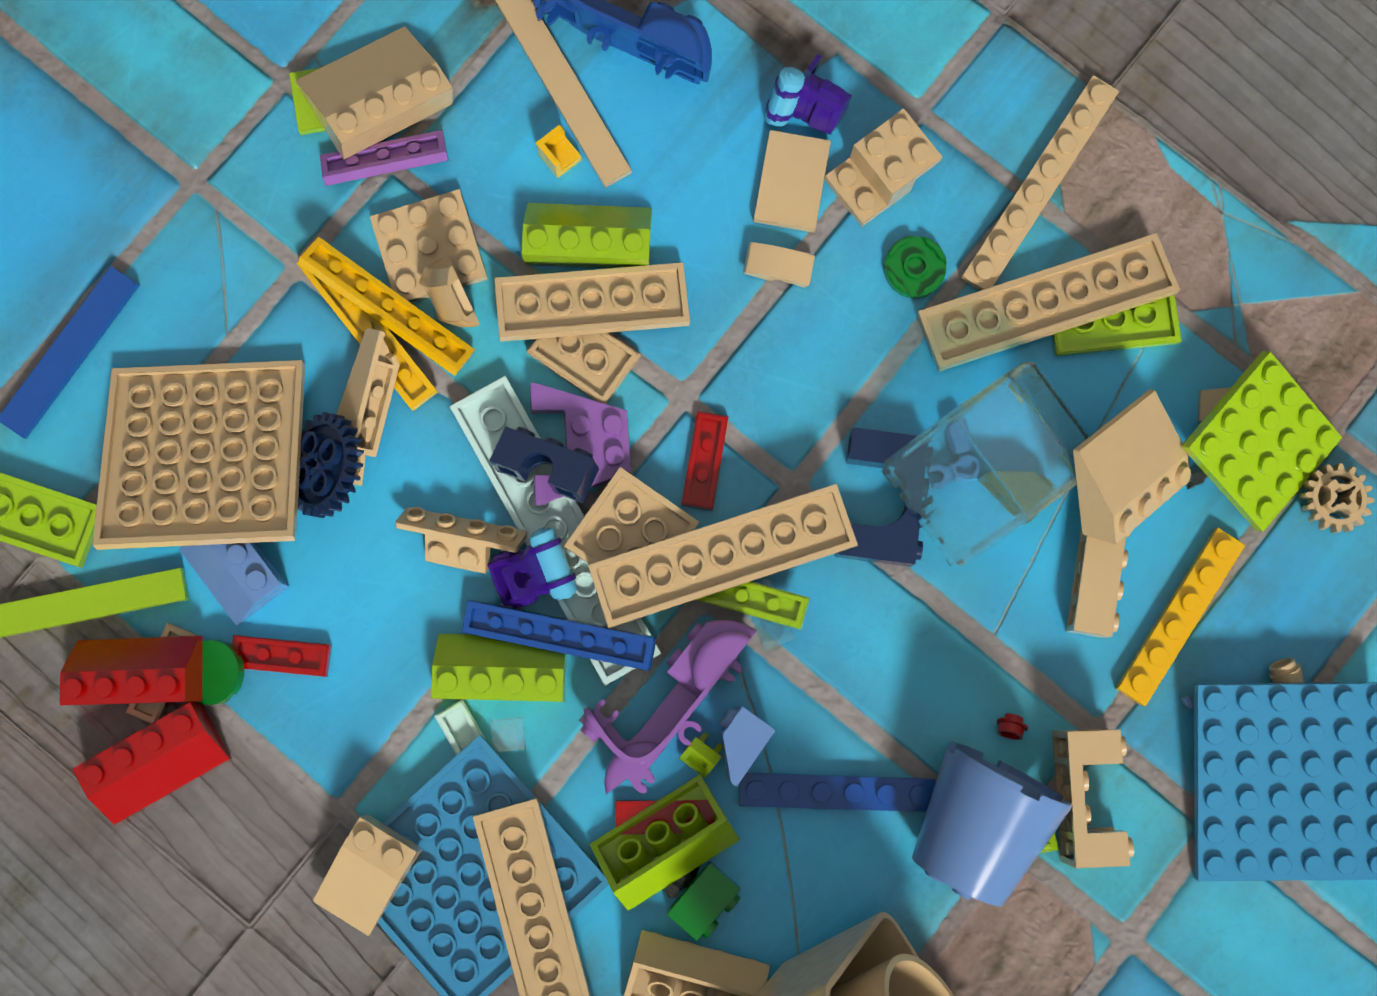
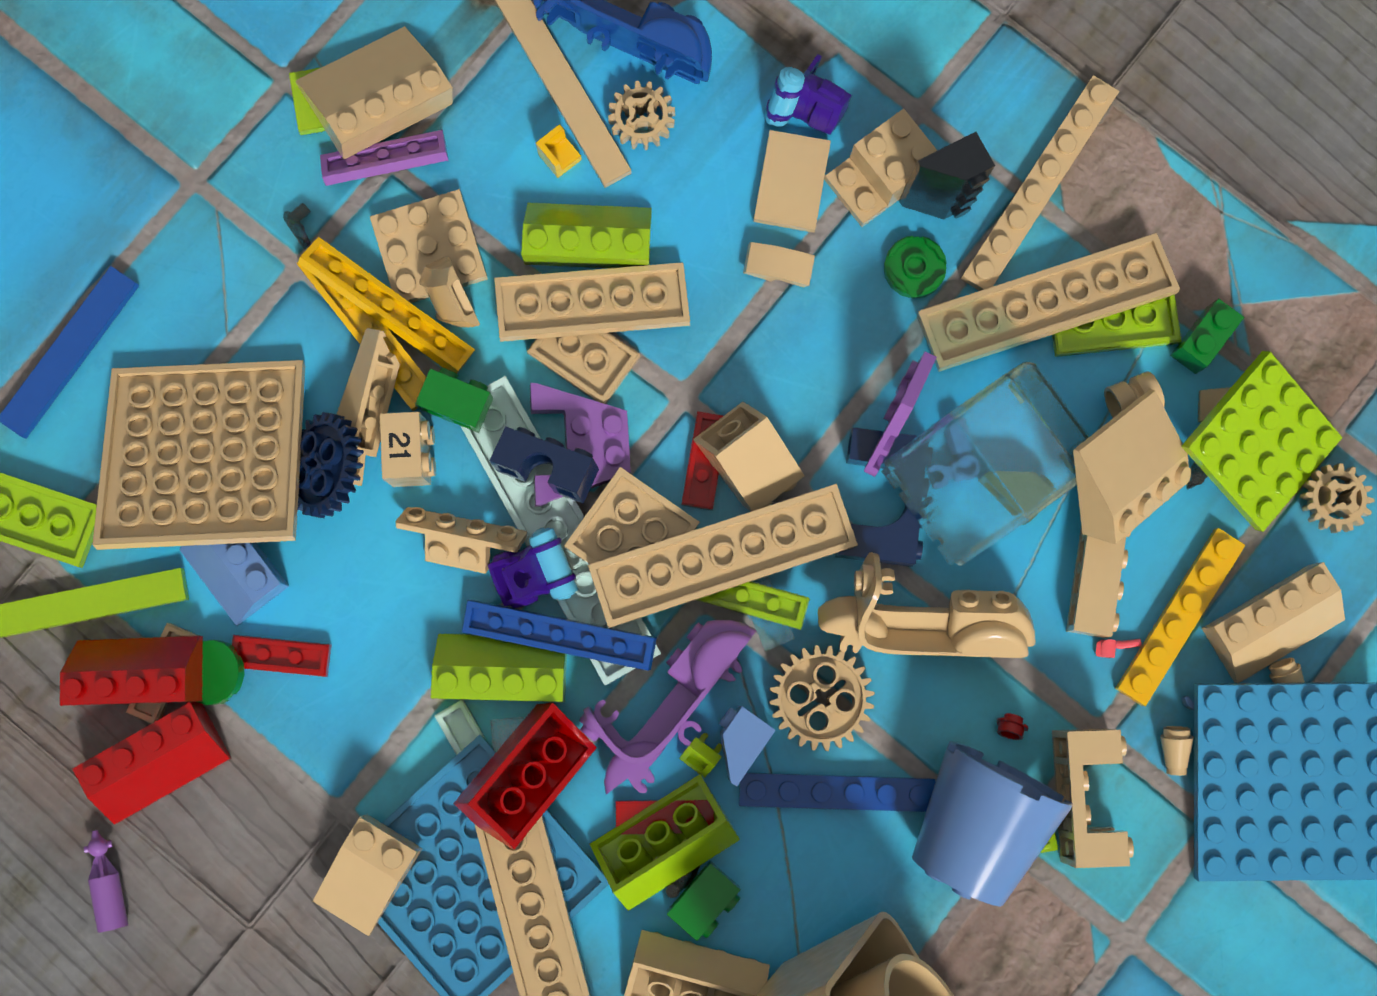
none -> medium lavender wheel [84,830,129,933]
none -> clear smoke bar [283,203,311,249]
none -> tan brick [380,412,436,487]
none -> green brick [415,368,493,433]
none -> red slope [453,703,597,849]
none -> tan gear [608,81,675,150]
none -> tan slope [693,402,805,512]
none -> tan gear [769,645,875,751]
none -> tan piece [818,552,1036,658]
none -> medium lavender wing [864,351,937,477]
none -> black slope [899,132,995,219]
none -> coral hand [1096,639,1142,658]
none -> tan wheel [1104,371,1165,418]
none -> tan cone [1160,726,1194,776]
none -> green brick [1170,298,1245,374]
none -> tan slope [1201,562,1345,683]

